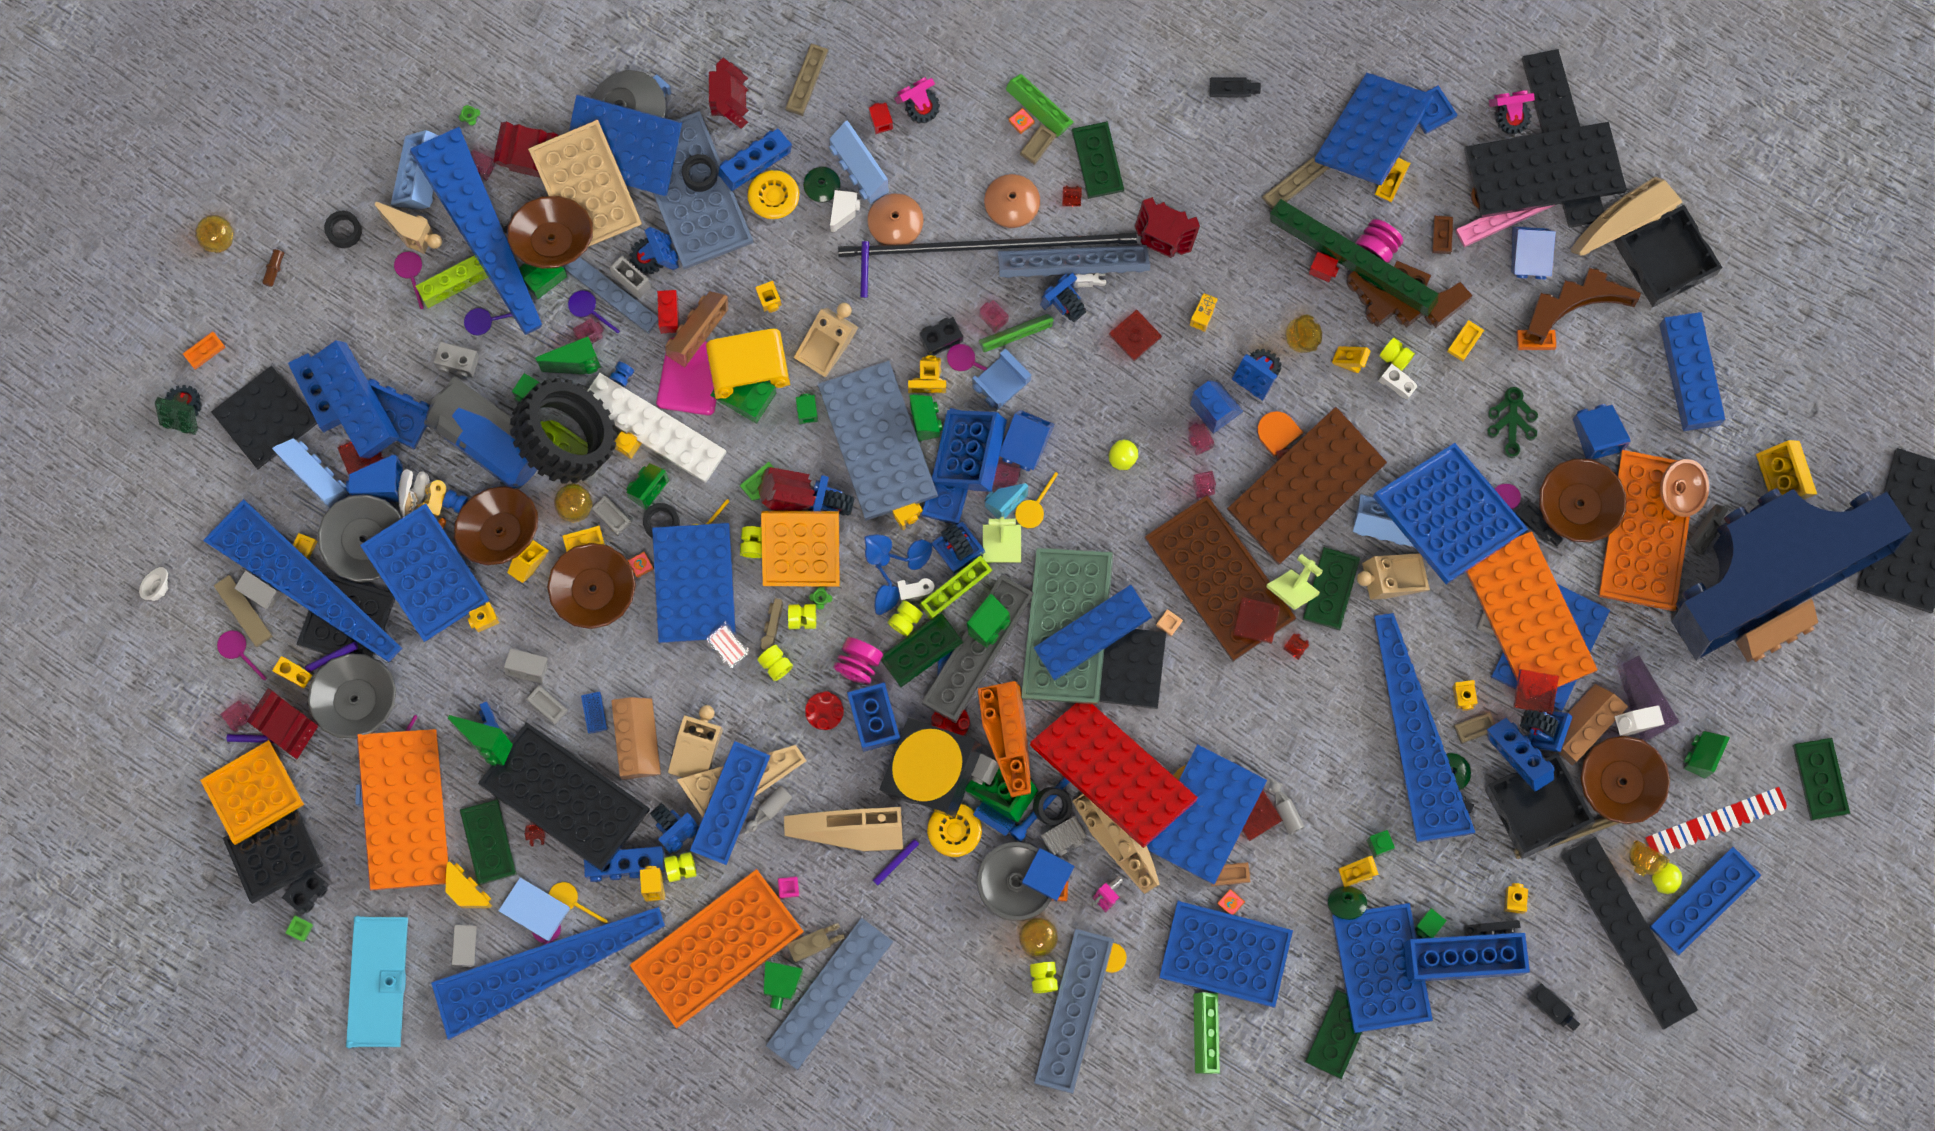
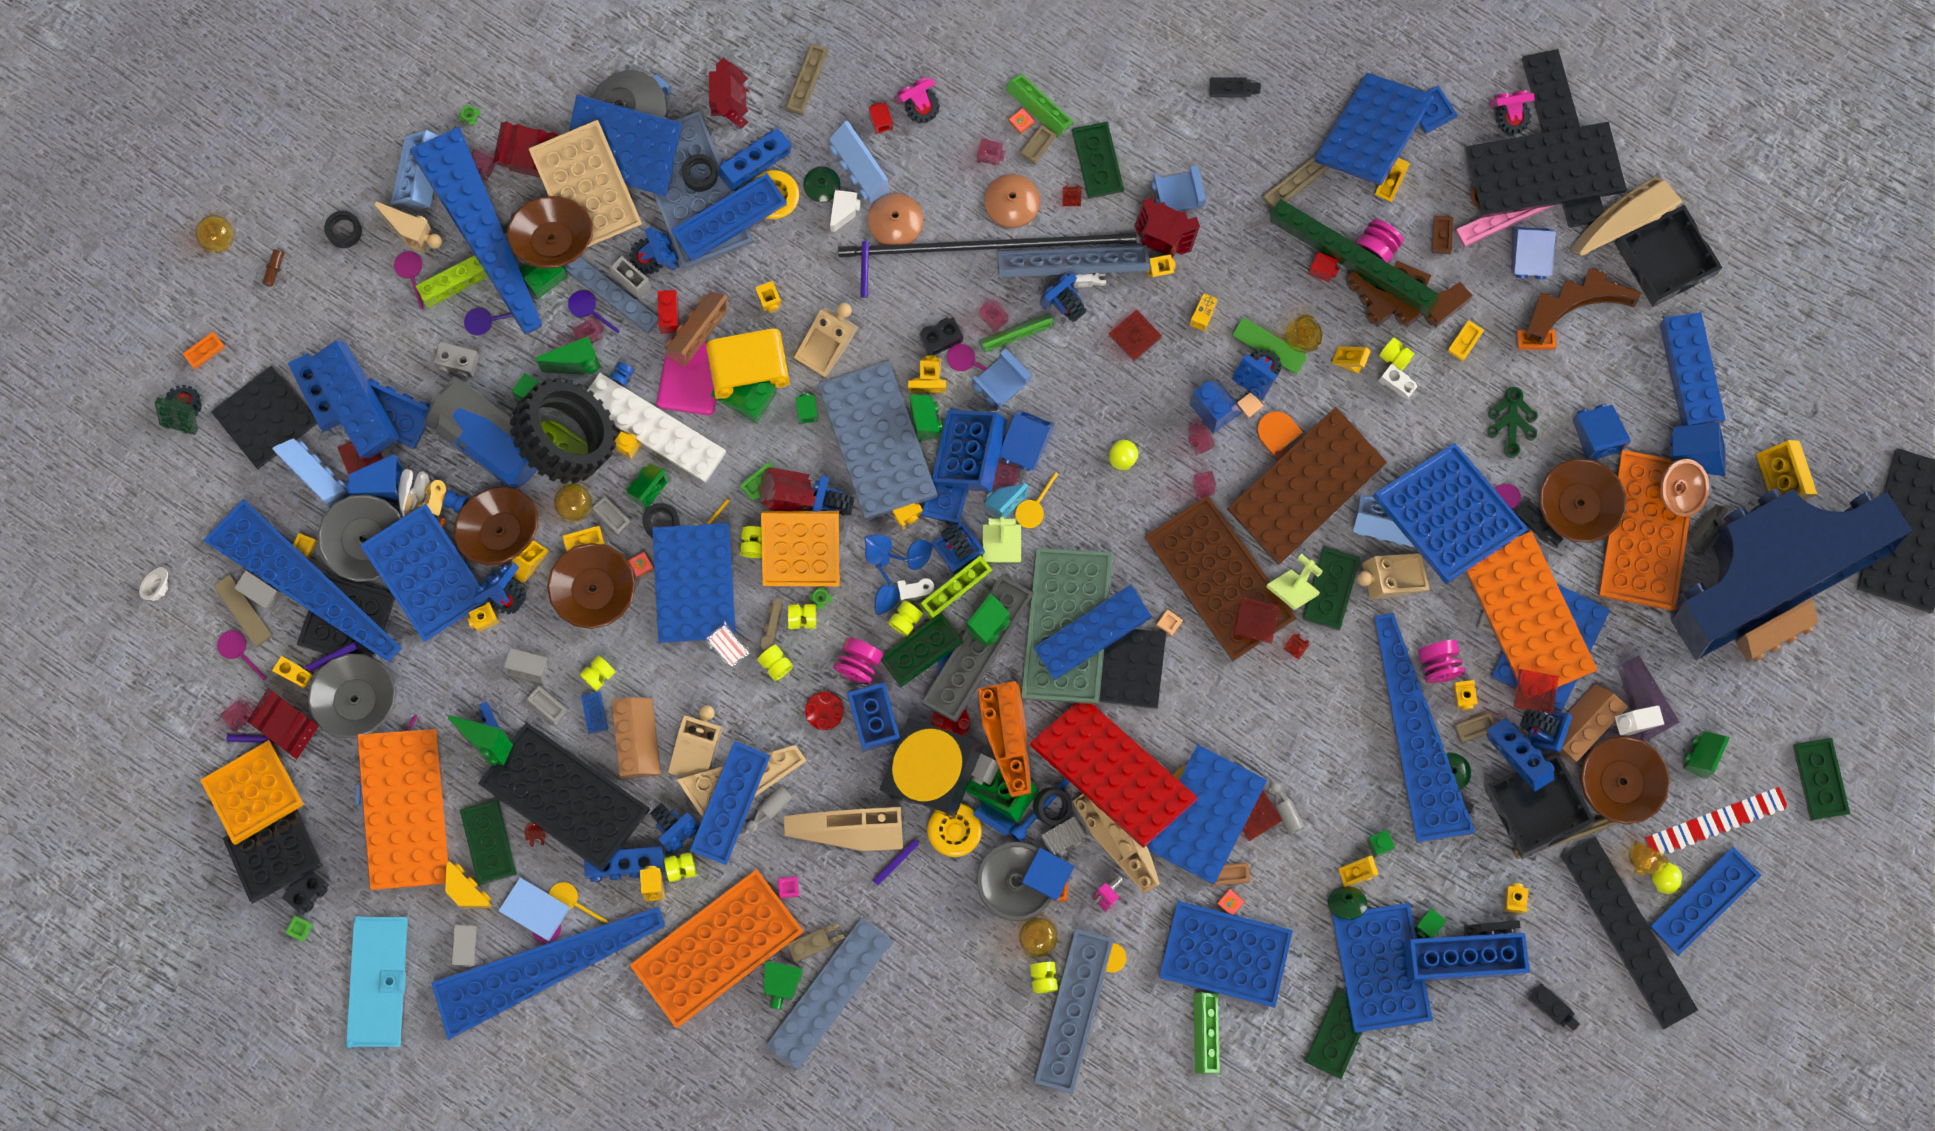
none -> blue plate [473,562,526,614]
none -> neon yellow wheel [579,655,616,692]
none -> blue plate [671,173,787,262]
none -> clear pink brick [977,139,1006,166]
none -> yellow brick [1147,254,1175,278]
none -> medium blue panel [1151,166,1206,211]
none -> bright green slope [1232,317,1307,375]
none -> light nougat tile [1237,392,1263,419]
none -> dark pink wheel [1417,640,1466,683]
none -> blue slope [1670,422,1726,476]

